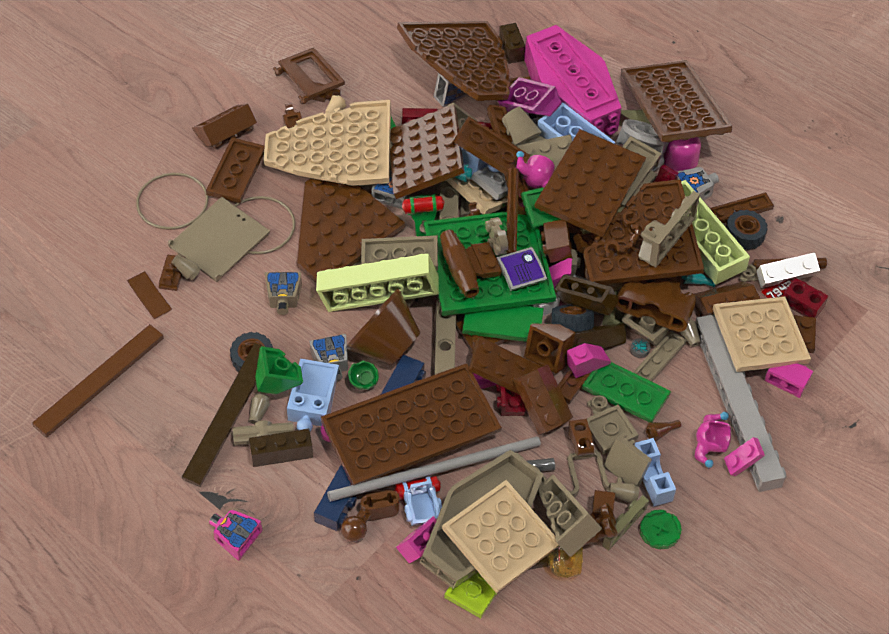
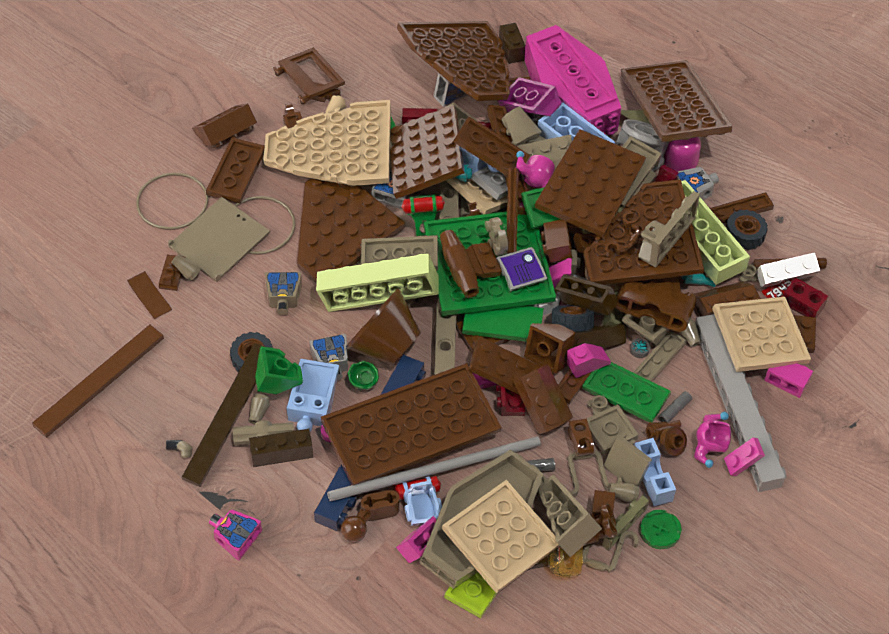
none -> arm [166,440,193,458]
none -> dark tan piece [580,531,639,573]
none -> dark grey piece [658,391,692,423]
none -> reddish brown plate [659,426,687,456]

